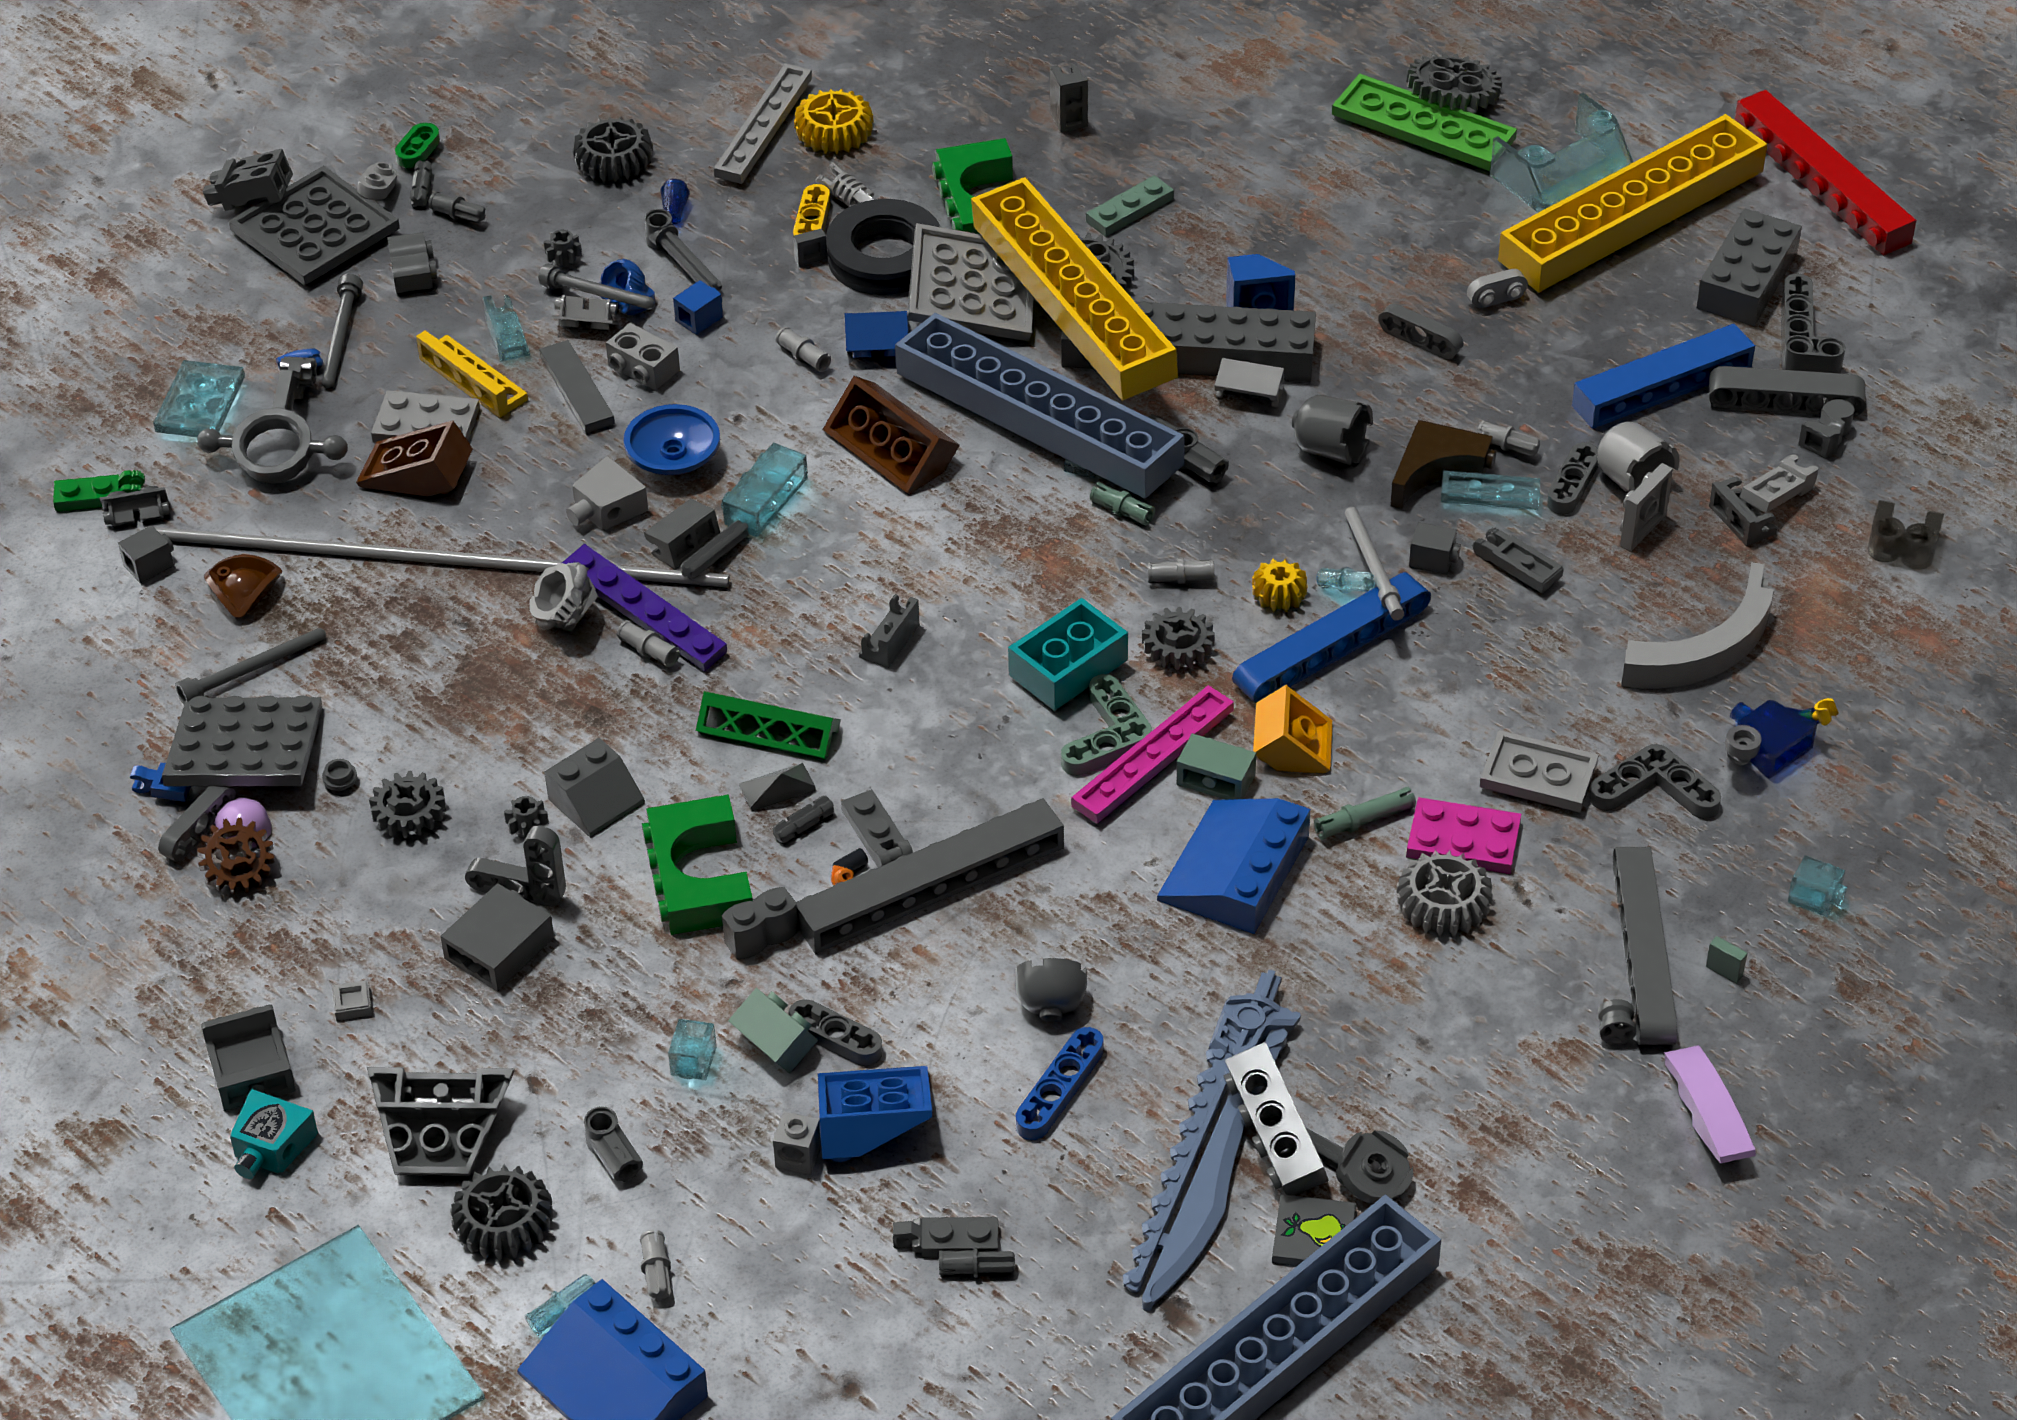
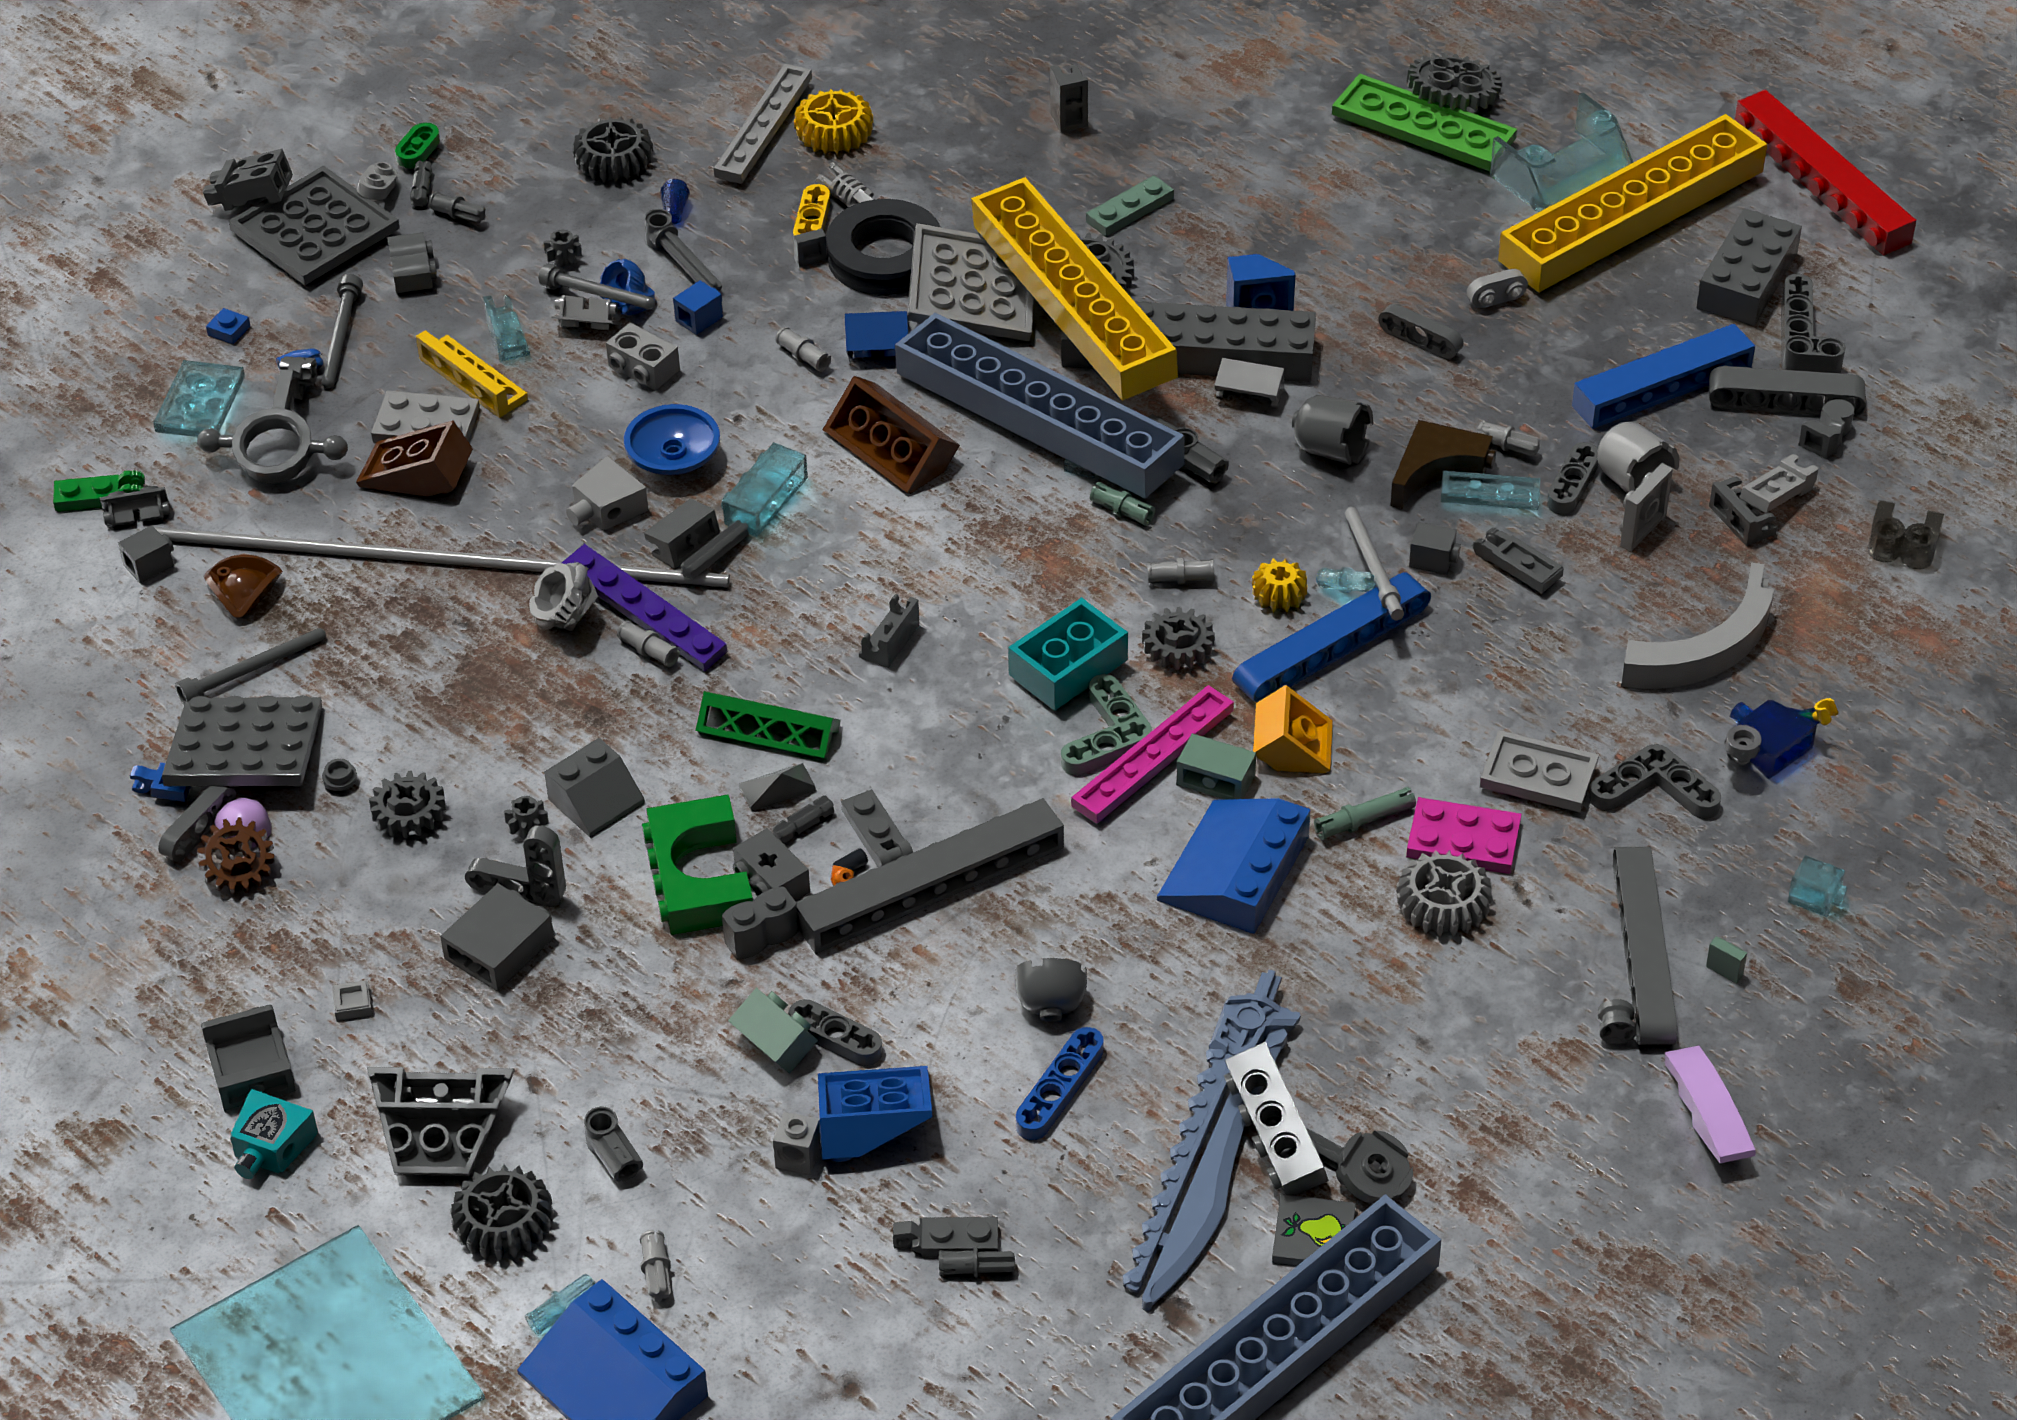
dark grey tile [539,340,615,433] -> none
clear light blue brick [668,1019,717,1080] -> none
green arch [932,138,1013,234] -> none
none -> blue plate [206,308,251,344]
none -> dark grey brick [733,828,811,901]

